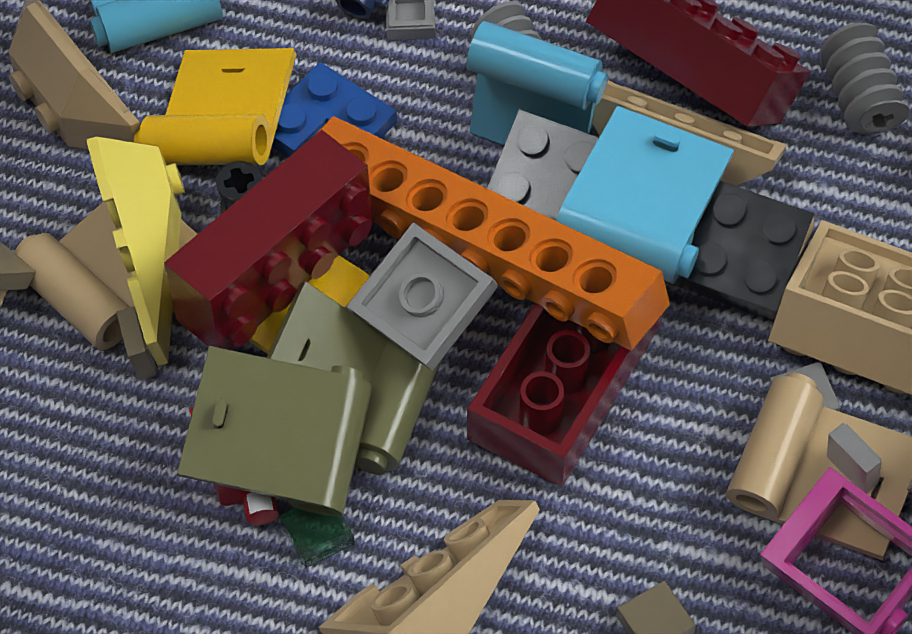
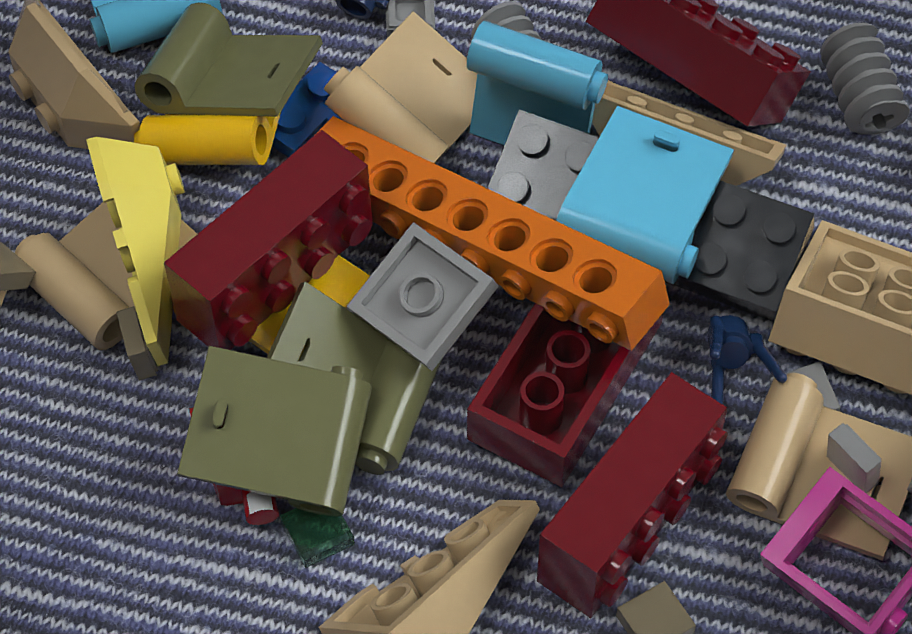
black bush [216,161,262,214] -> none
none -> olive door [134,2,323,117]
none -> tan door [324,11,478,164]
none -> dark red brick [537,372,728,619]
none -> dark blue plant [707,315,787,404]

